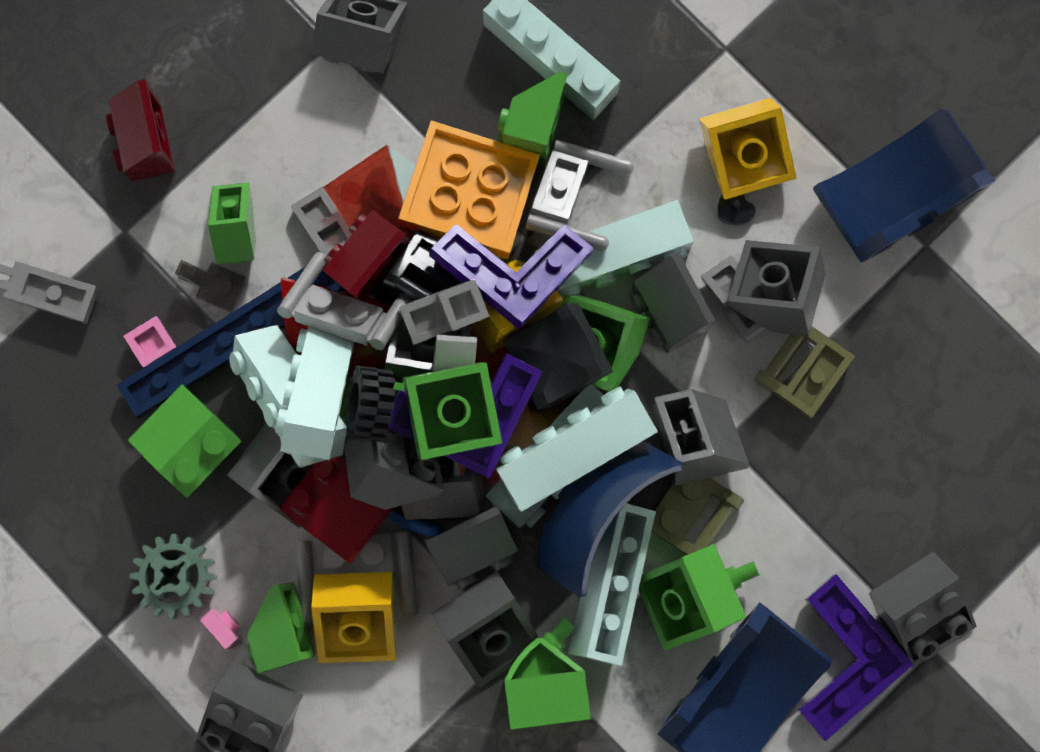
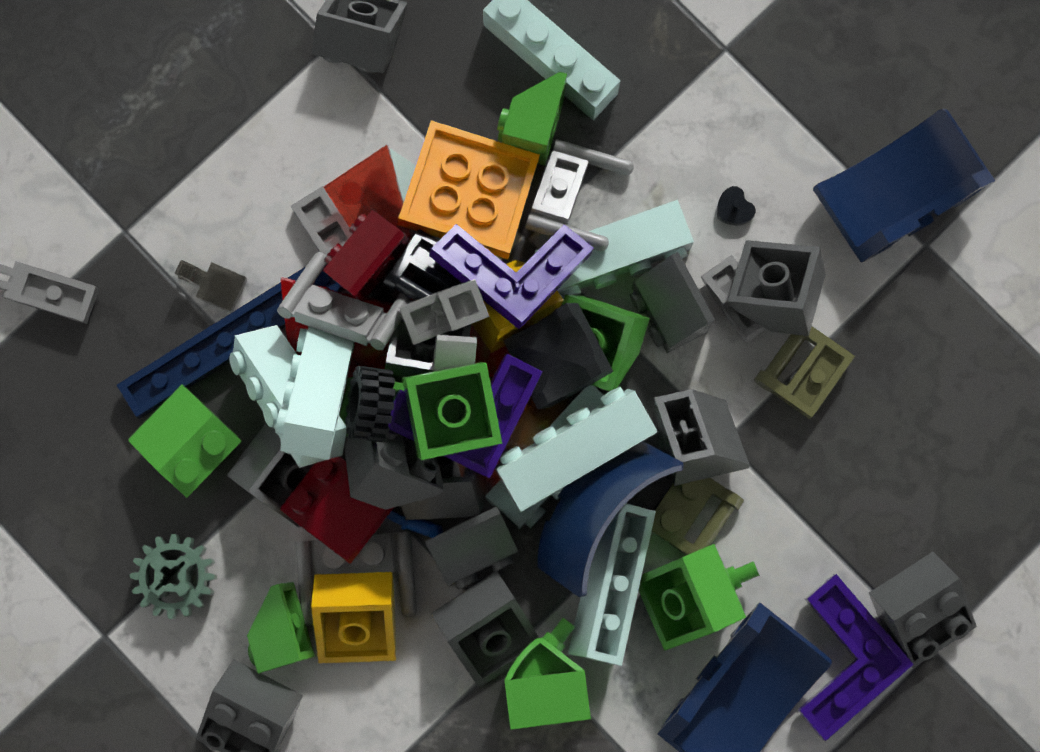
dark red slope [106,79,175,181] -> none
bright pink plate [124,316,177,368] -> none
bright pink plate [200,609,243,649] -> none
bright green slope [208,182,256,264] -> none
yellow slope [699,97,797,200] -> none

